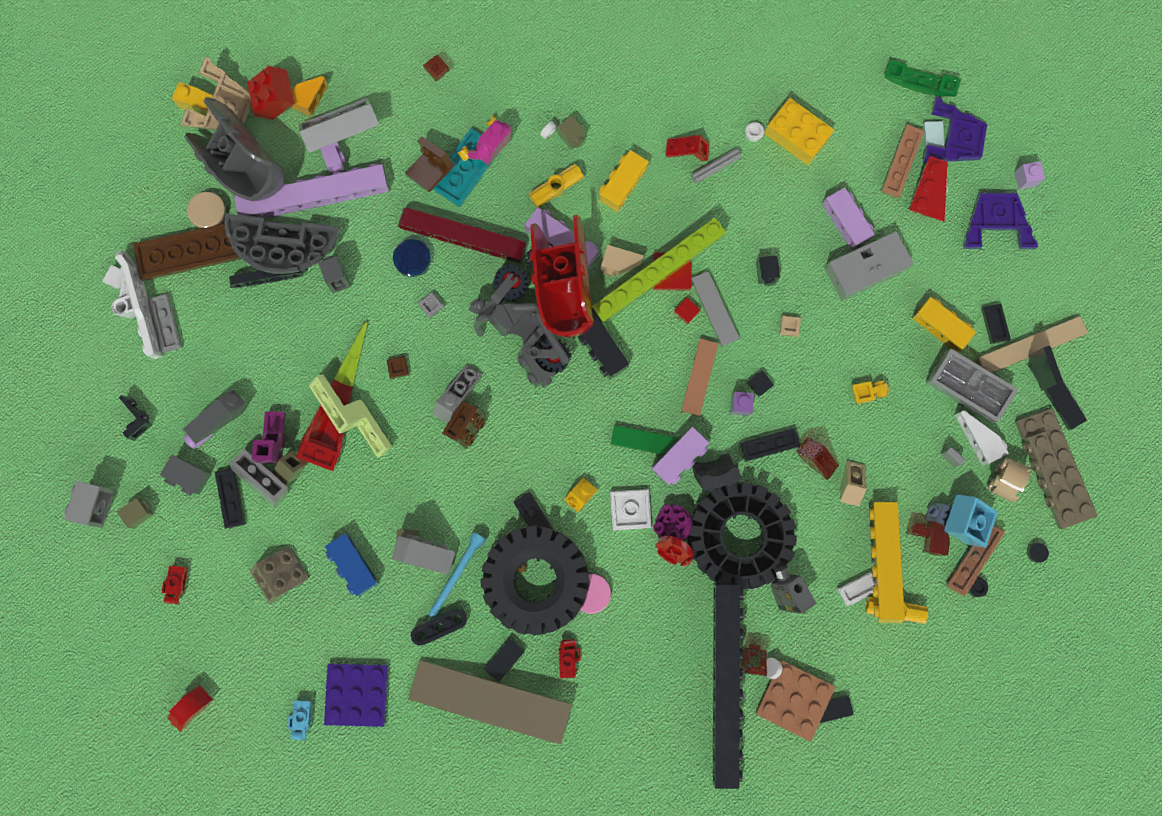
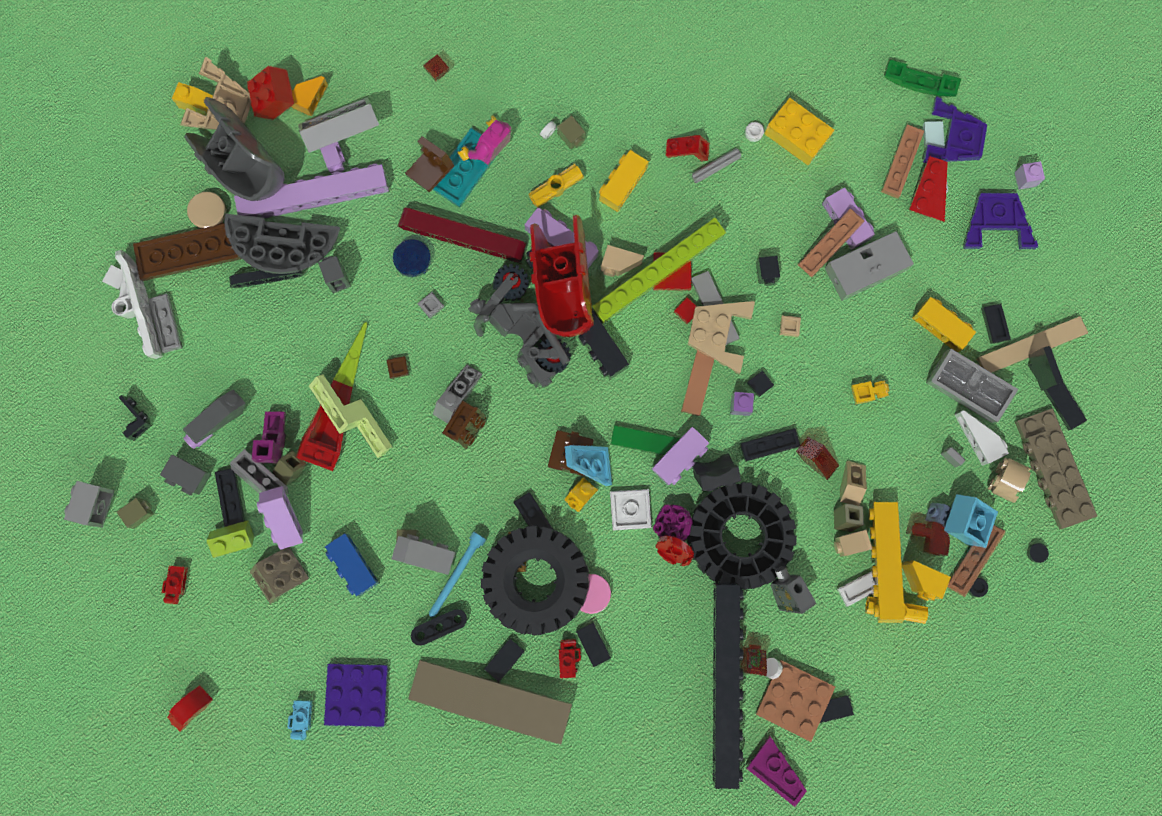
none -> lime brick [206,520,255,558]
none -> lavender brick [257,486,303,550]
none -> reddish brown bracket [548,430,594,476]
none -> medium azure wing [565,445,612,486]
none -> black tile [576,623,611,668]
none -> tan wing [687,301,755,374]
none -> magenta wing [746,736,807,807]
none -> nougat tile [798,208,865,278]
none -> olive brick [834,504,864,532]
none -> tan slope [834,530,872,557]
none -> yellow slope [902,560,951,601]

